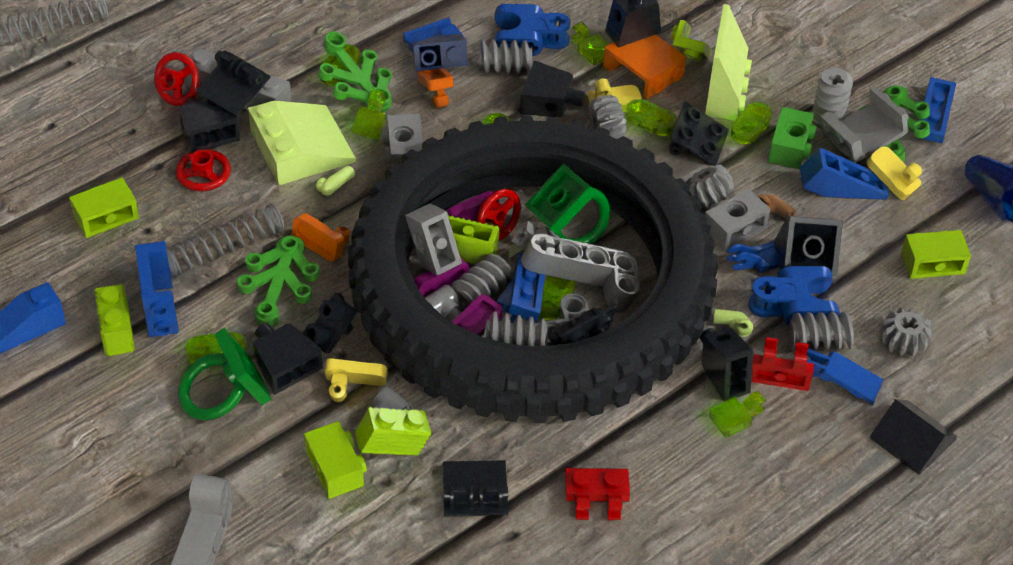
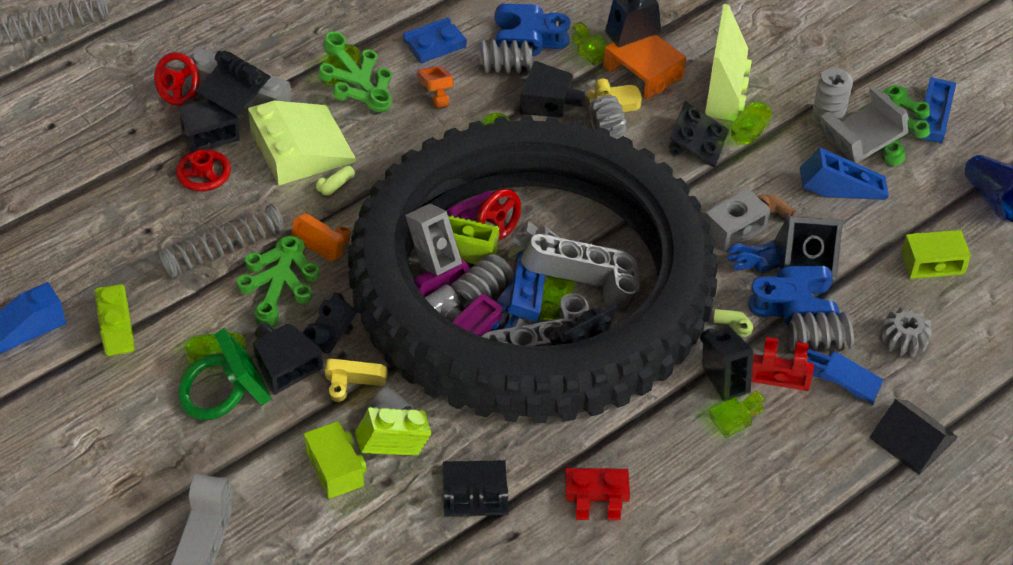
lime brick [69,177,139,238] -> none
blue panel [135,241,179,337] -> none
clear neon green plate [351,89,387,141] -> none
light grey brick [382,113,423,165] -> none
dark blue slope [413,33,468,71] -> none
light grey piece [484,311,548,346] -> none
green tile [524,164,610,244] -> none
clear neon green plate [626,99,677,136] -> none
lime bracket [671,20,712,62] -> none
light grey gear [686,165,734,208] -> none
bright green brick [768,107,817,169] -> none
light yellow piece [867,146,922,200] -> none

